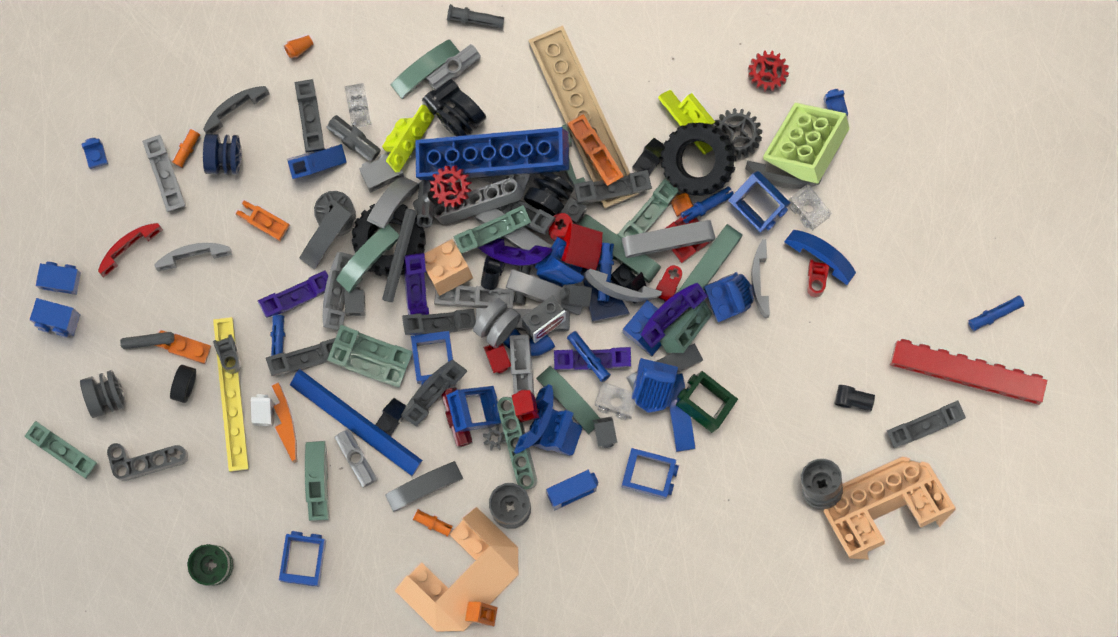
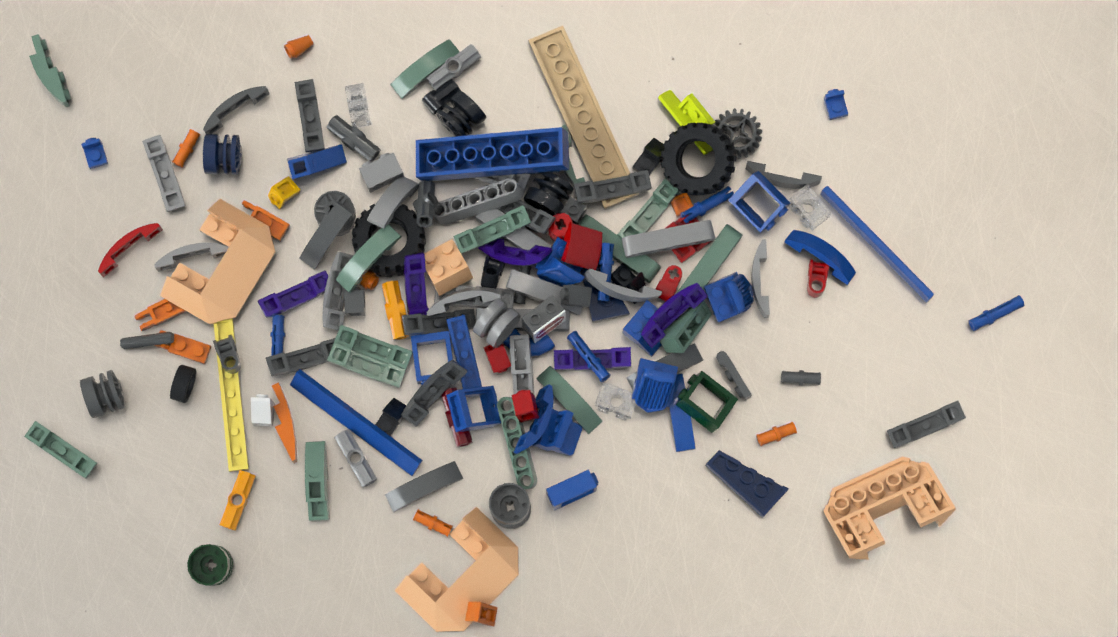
blue brick [30,298,80,338] -> none
blue brick [36,261,81,295] -> none
dark grey beam [107,443,188,481] -> none
blue window [279,531,326,587] -> none
neon yellow bracket [382,105,434,172] -> none
dark grey axle [382,209,417,302] -> none
red gear [430,166,472,207] -> none
dark grey pin [447,4,505,29] -> none
dark grey gear [483,426,506,451] -> none
orange slope [567,114,624,186] -> none
dark grey brick [593,416,618,448] -> none
blue window [621,448,679,499] -> none
red gear [748,50,789,92] -> none
yellowish green slope [763,103,850,184] -> none
dark grey wheel [801,459,843,509] -> none
black piece [834,385,875,412] -> none
brick [890,339,1048,405] -> none
none -> sand green slope [29,34,71,107]
none -> orange hinge [134,299,186,331]
none -> light nougat slope [160,199,276,324]
none -> light orange piece [219,470,256,531]
none -> yellow bracket [268,176,301,209]
none -> orange cone [359,270,379,290]
none -> light orange piece [382,280,410,340]
none -> light grey slope [427,287,504,316]
none -> blue tile [446,315,482,389]
none -> dark blue wing [705,450,789,518]
none -> dark grey hinge [716,351,752,400]
none -> orange pin [756,422,797,446]
none -> dark grey pin [781,370,821,385]
none -> blue tile [820,186,934,303]

